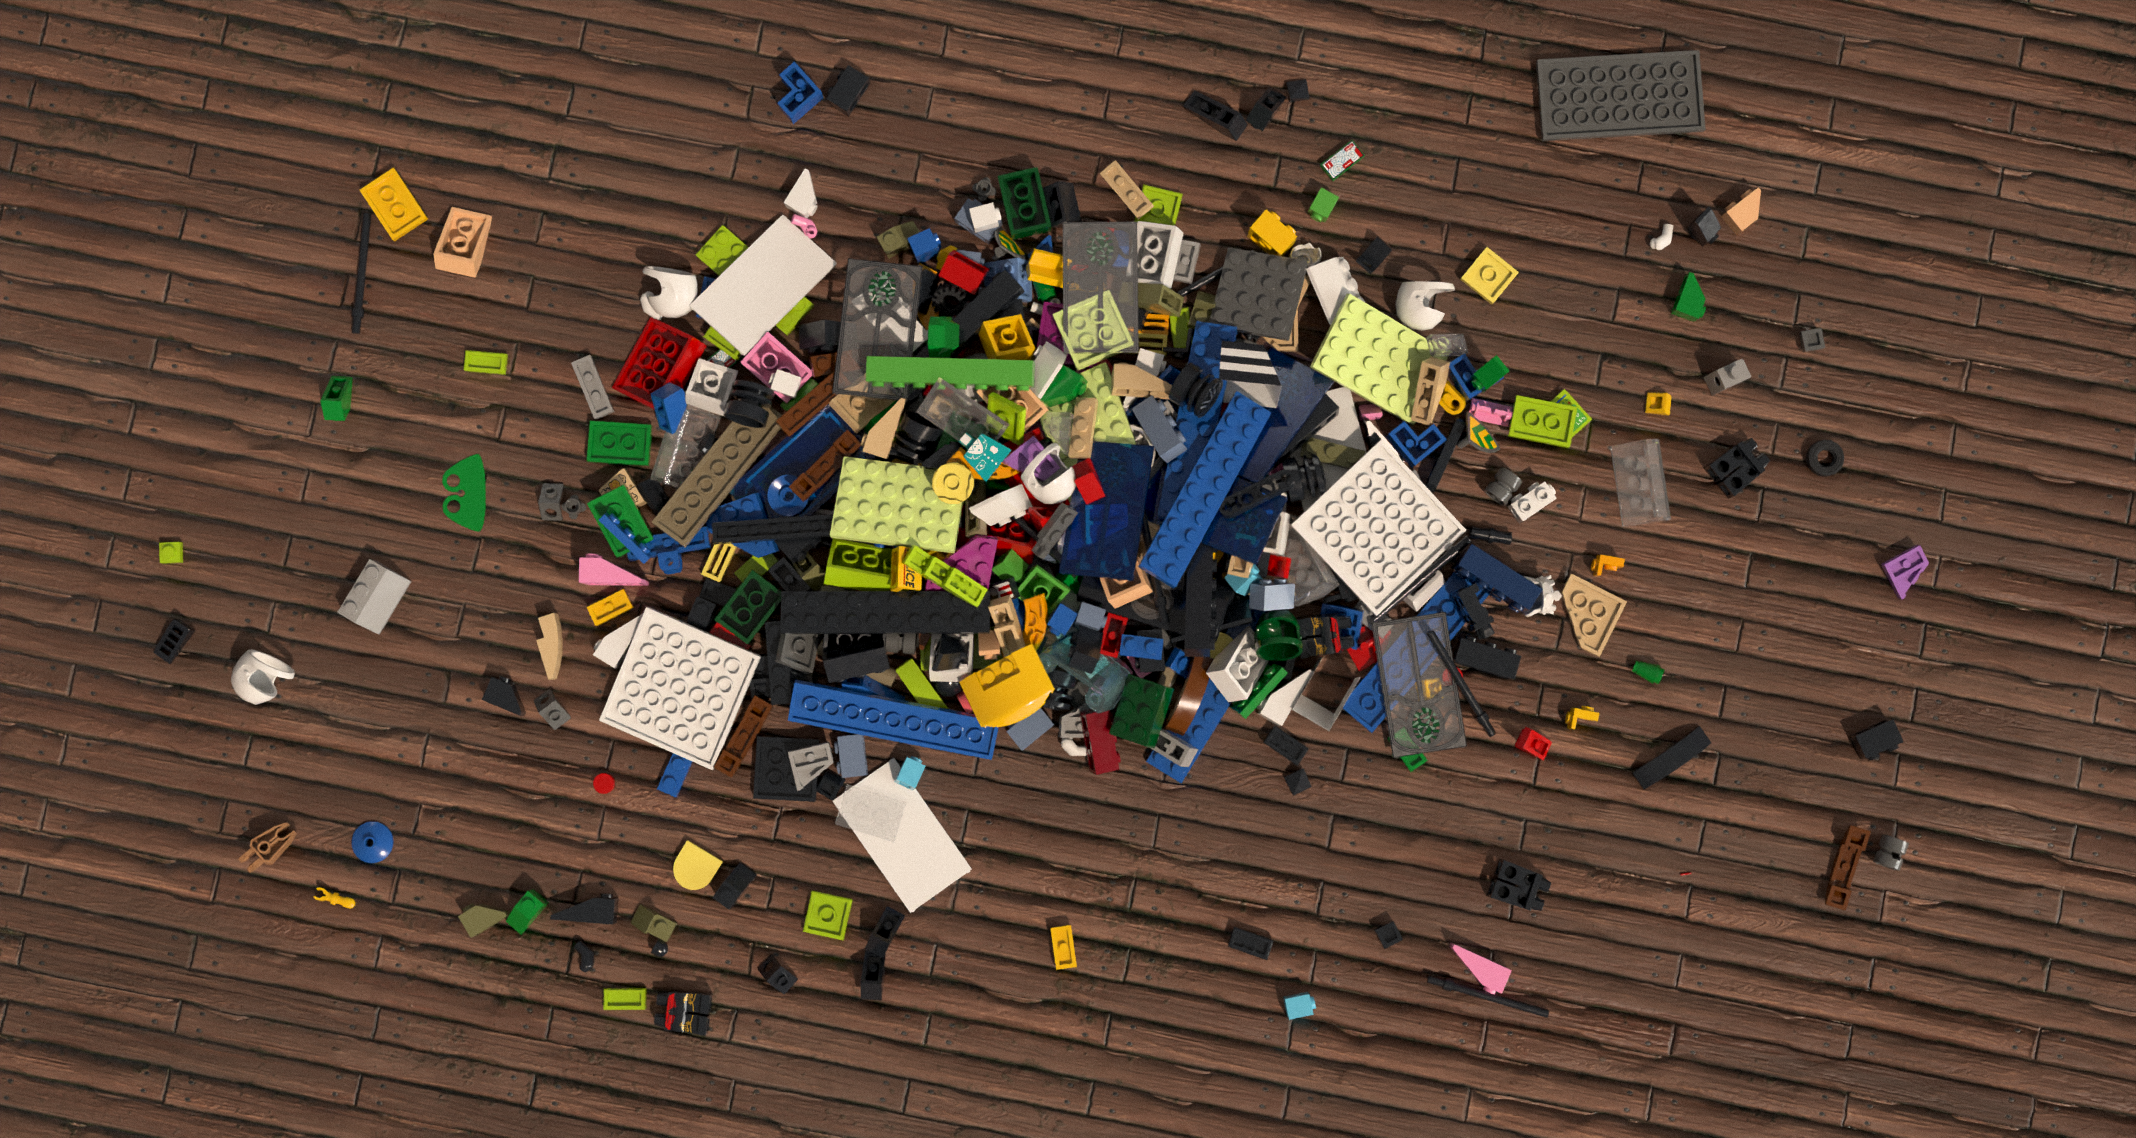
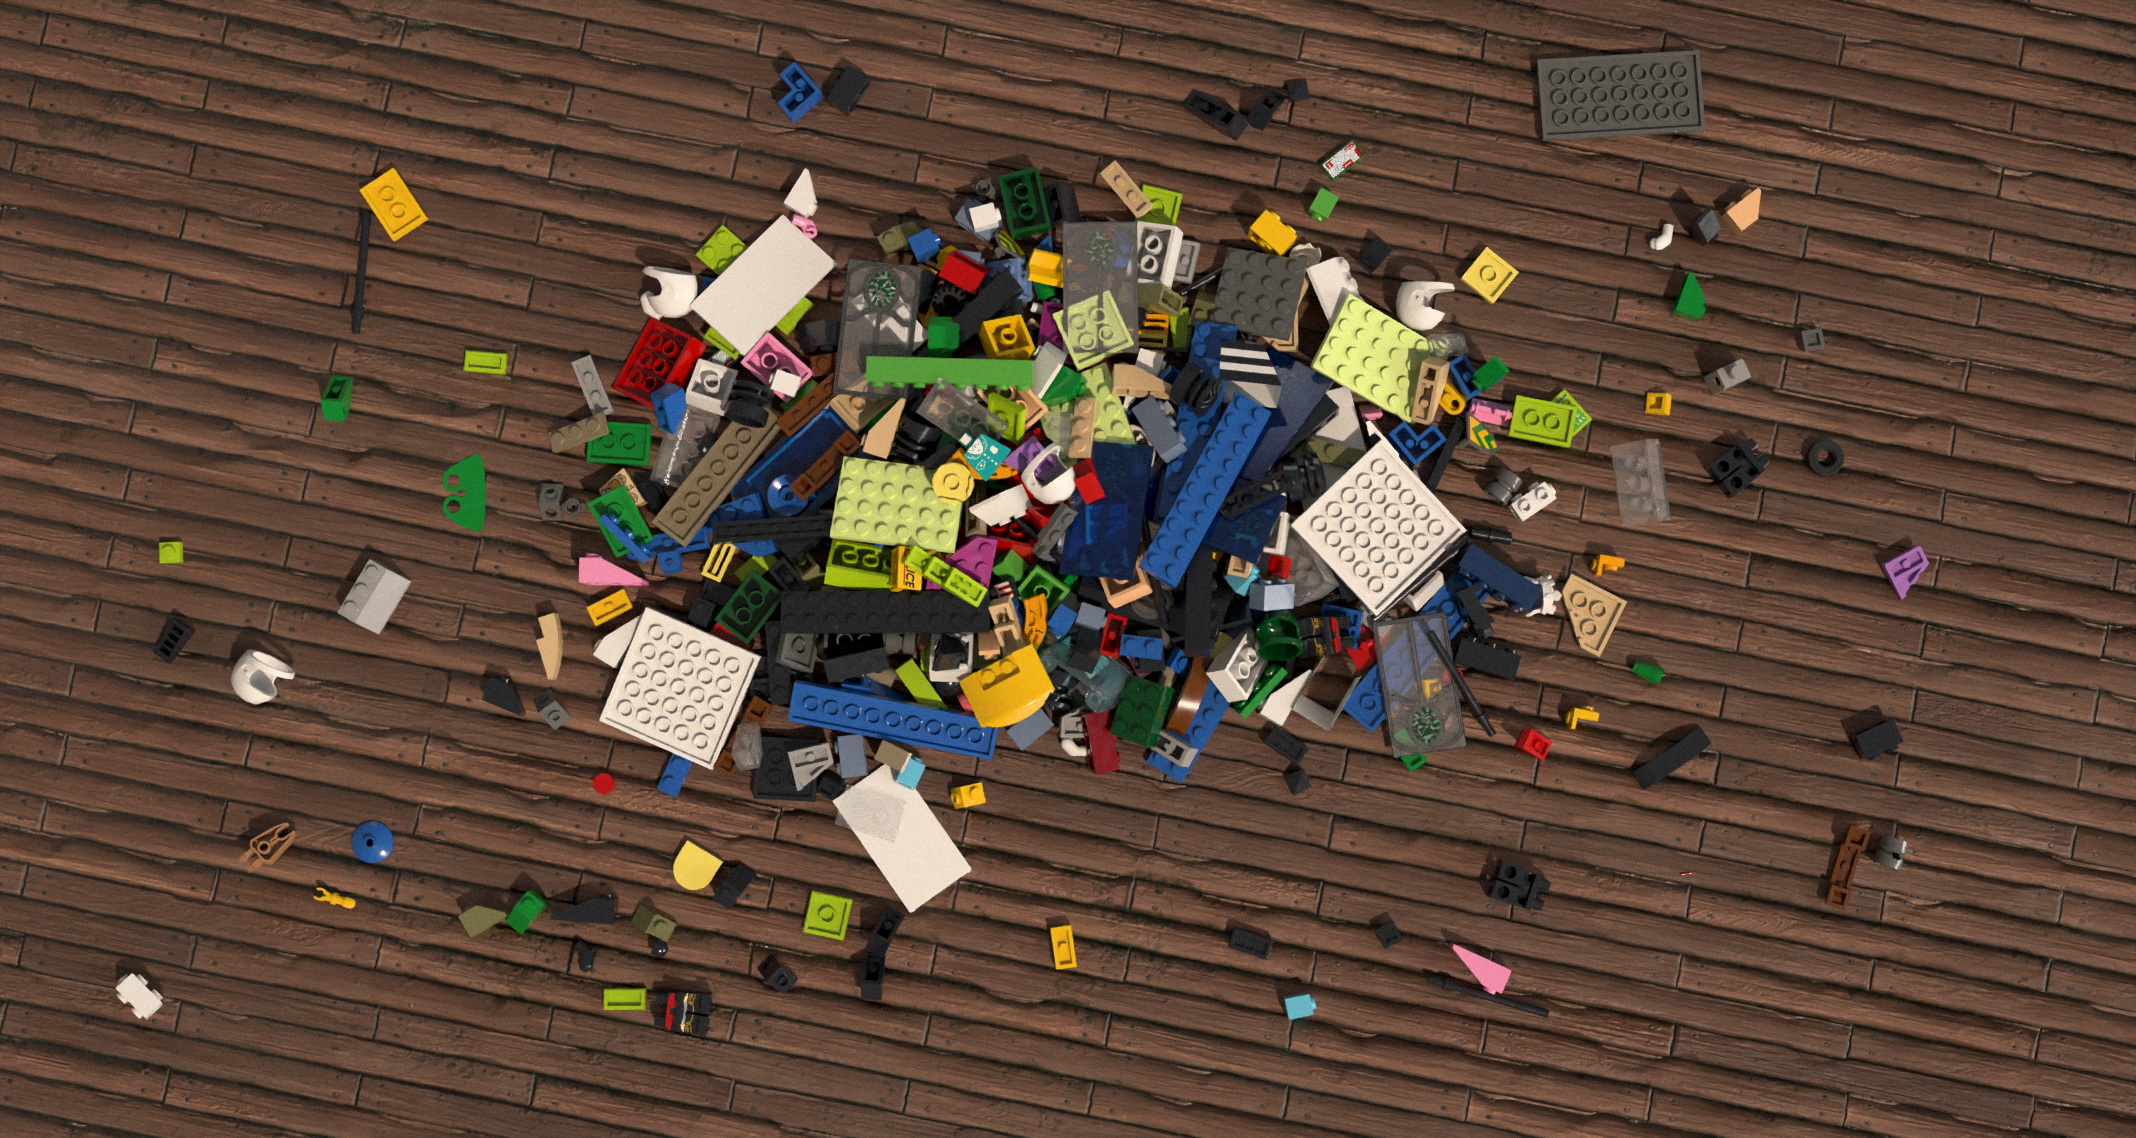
light nougat slope [433,207,492,278] -> none
none -> white brick [116,973,163,1020]
none -> dark tan plate [548,413,610,453]
none -> clear slope [731,721,763,771]
none -> dark tan slope [874,740,912,773]
none -> yellow bracket [951,782,986,809]

